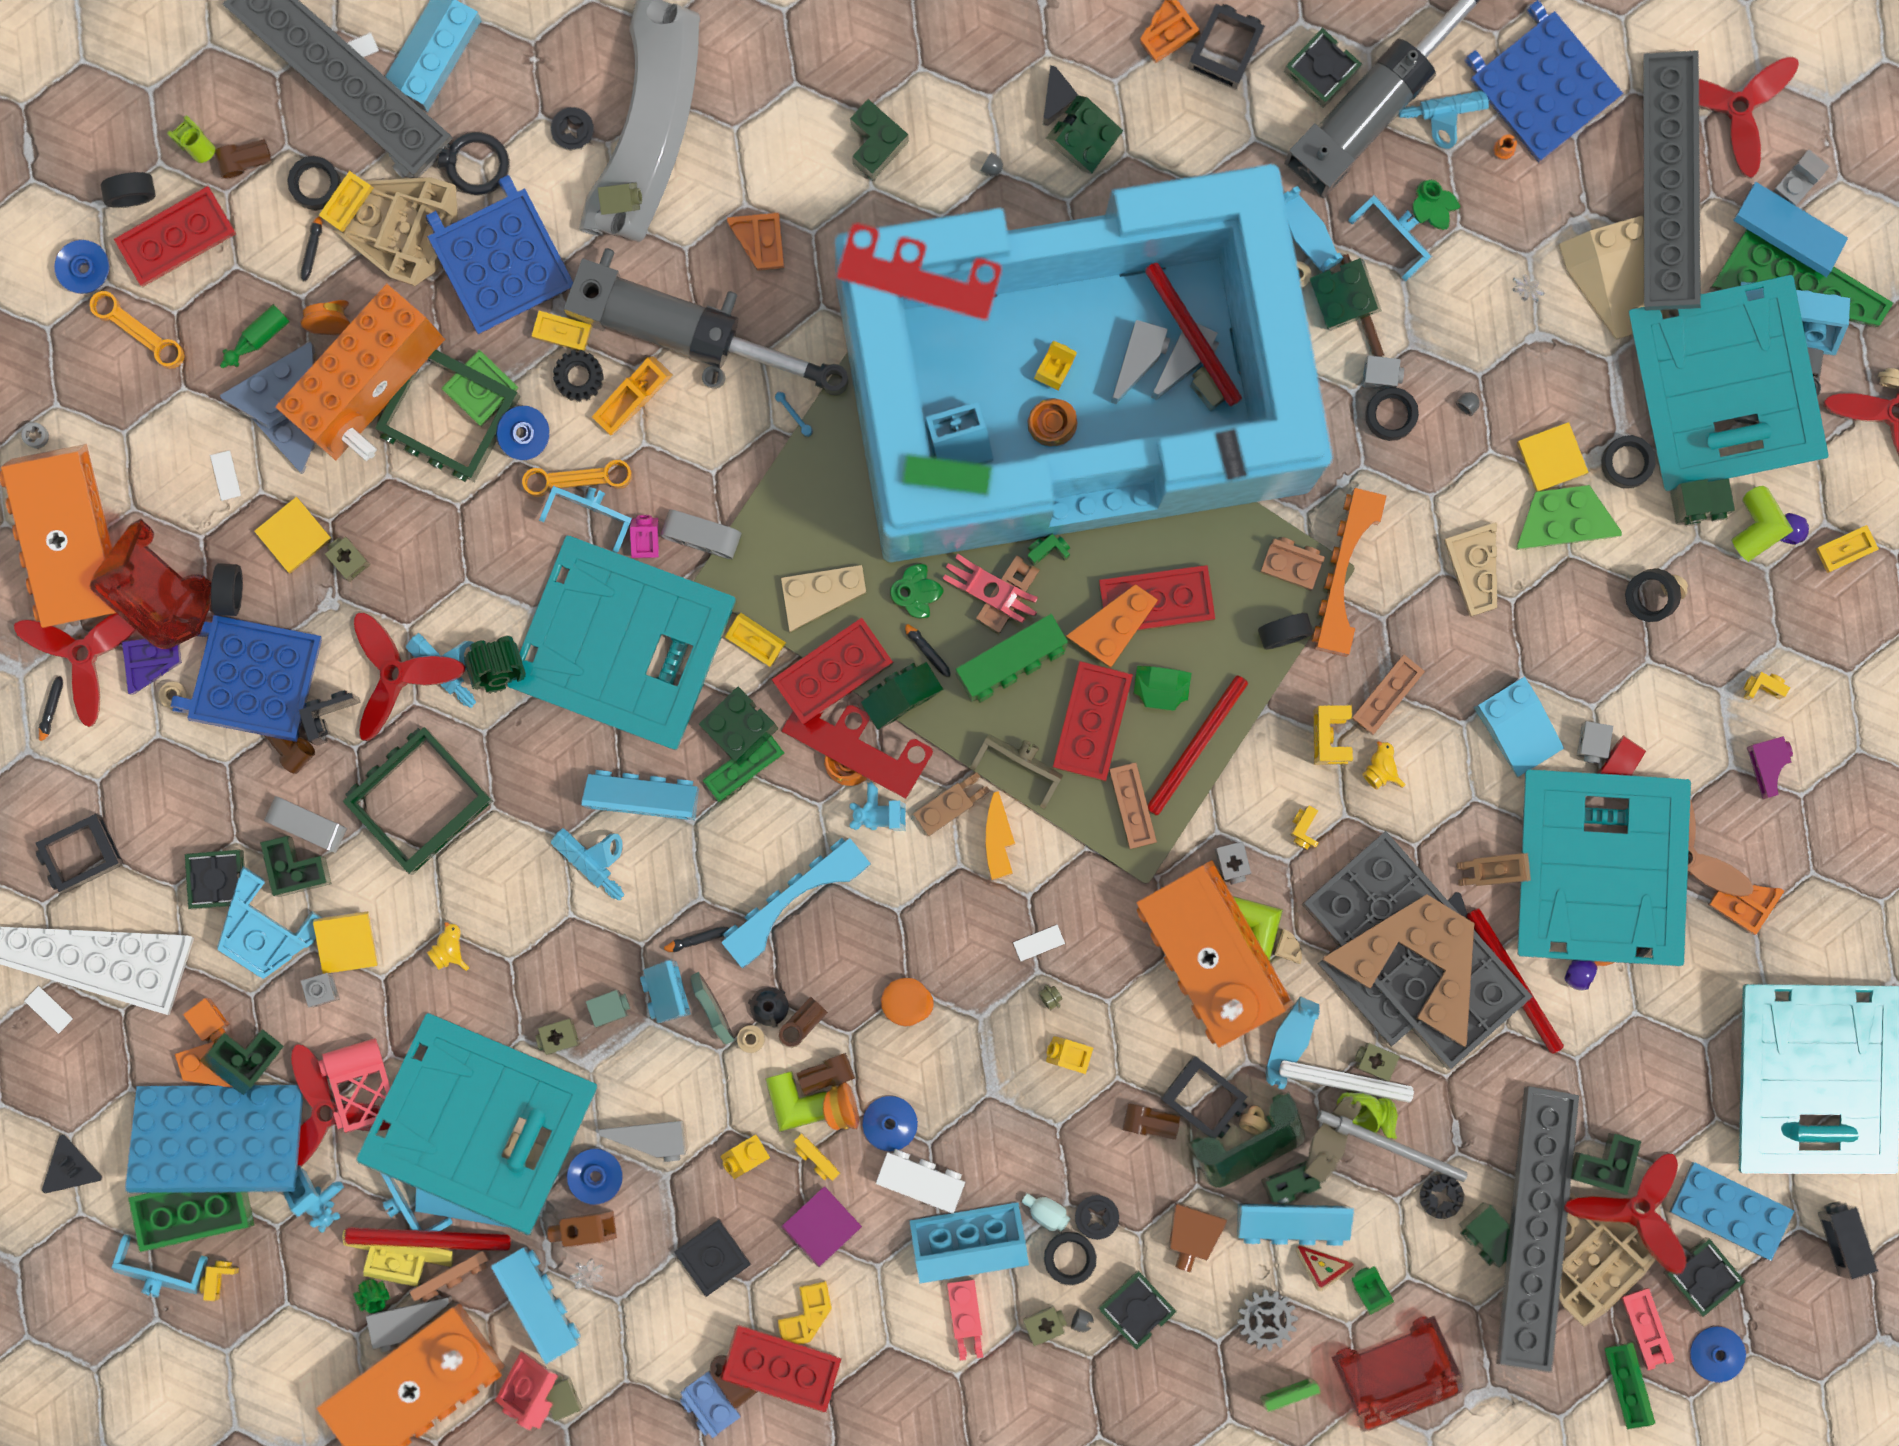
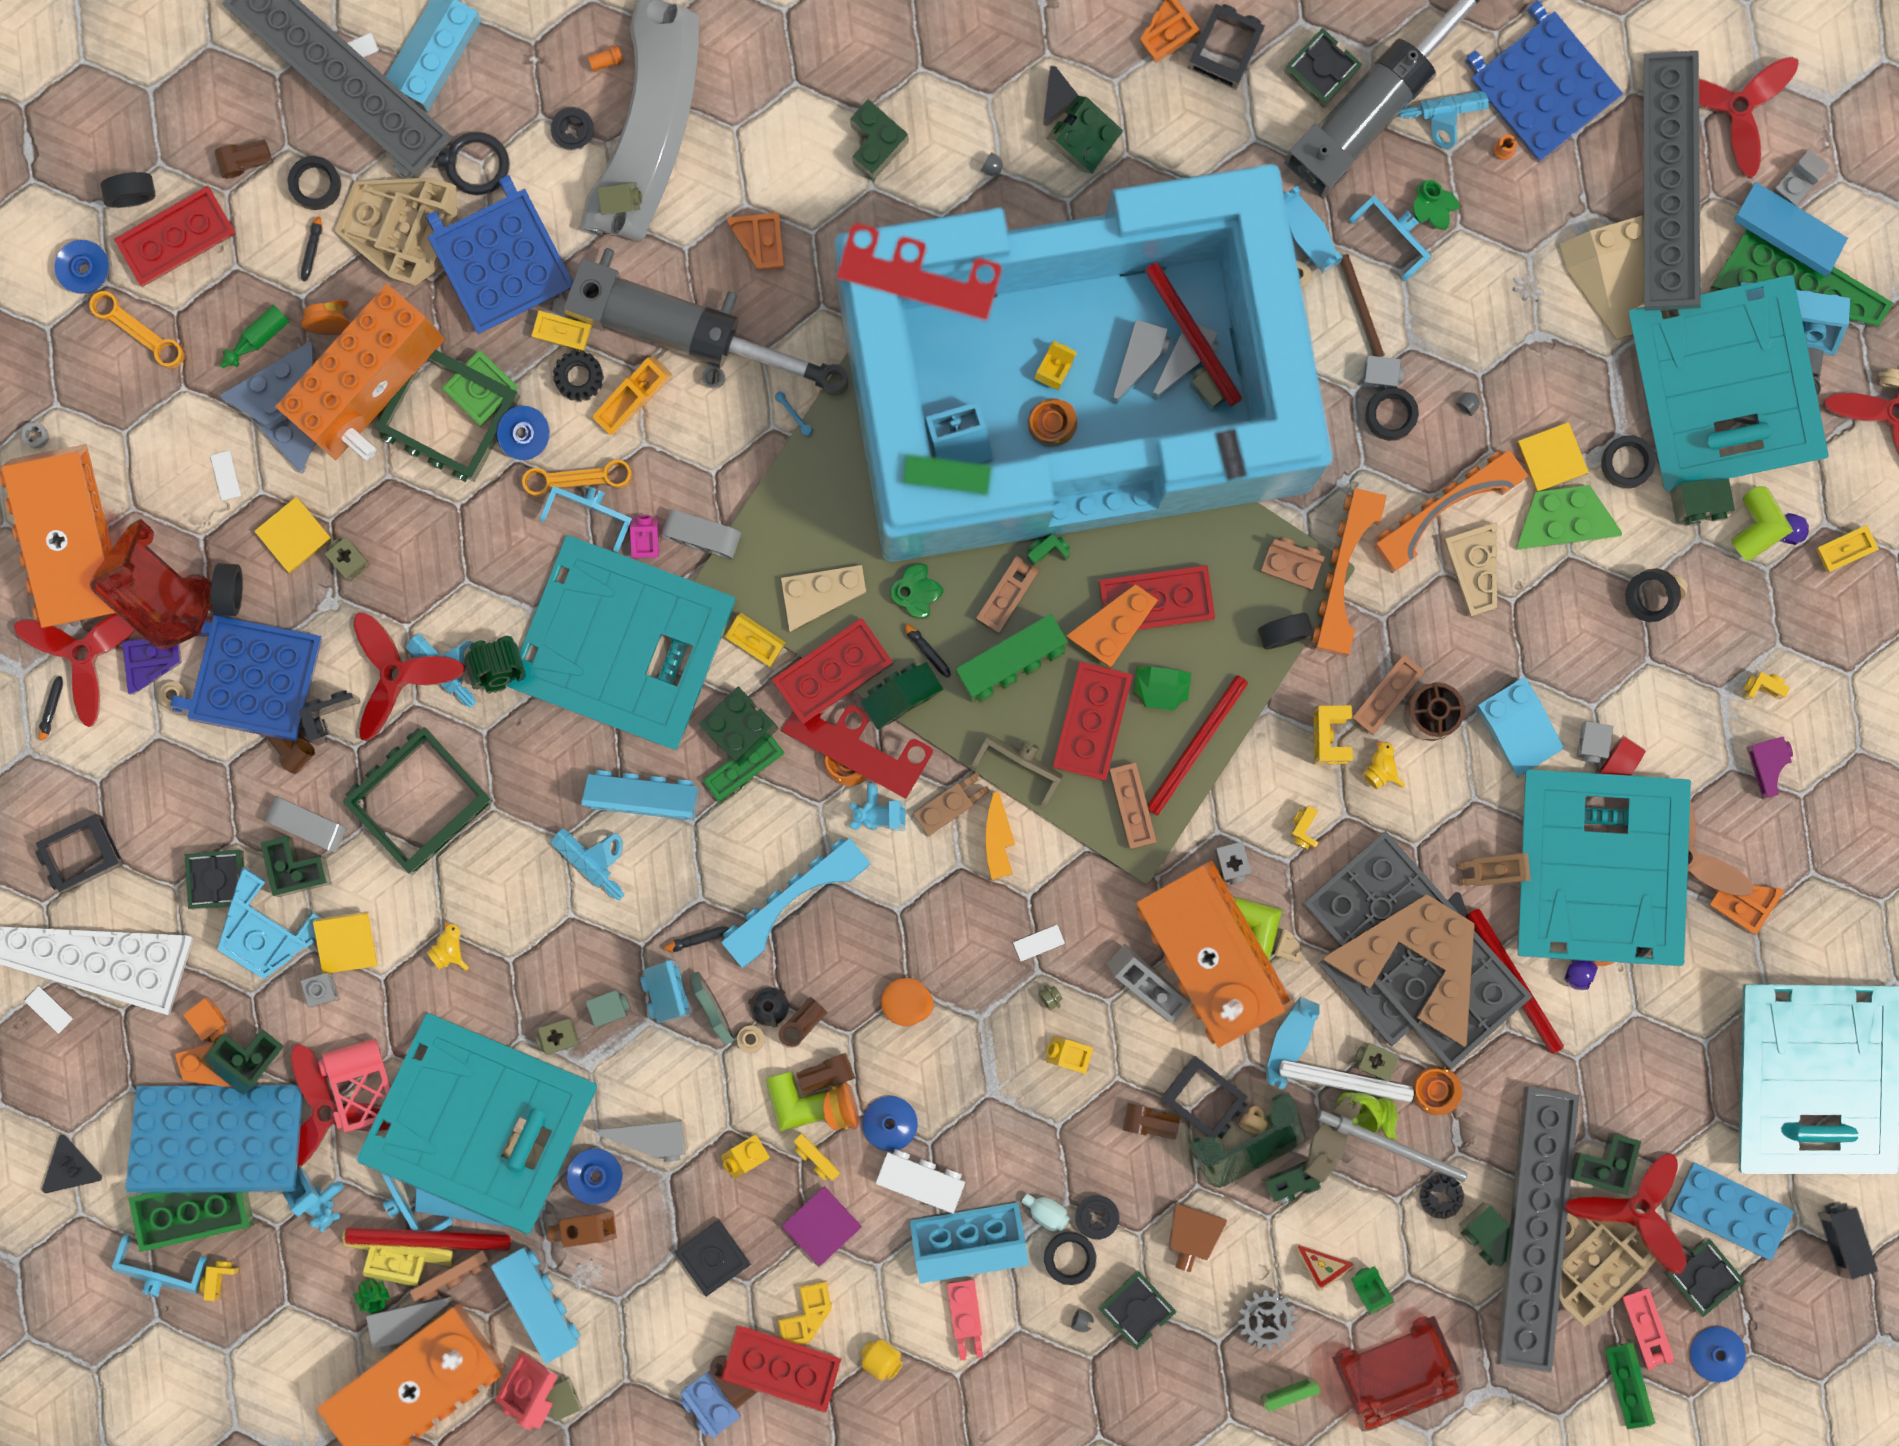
lime piece [167,115,215,163] -> none
yellow plate [319,171,373,232] -> none
coral piece [943,554,1037,623] -> none
olive brick [1023,1306,1067,1346] -> none
medium azure slope [1237,1204,1354,1246] -> none
dark green piece [1310,258,1382,331] -> none
none -> orange pin [588,45,624,72]
none -> yellow head [860,1339,903,1381]
none -> light grey slope [1106,944,1190,1023]
none -> orange arch [1374,450,1528,573]
none -> reddish brown cylinder [1403,682,1465,741]
none -> orange piece [1412,1066,1463,1115]

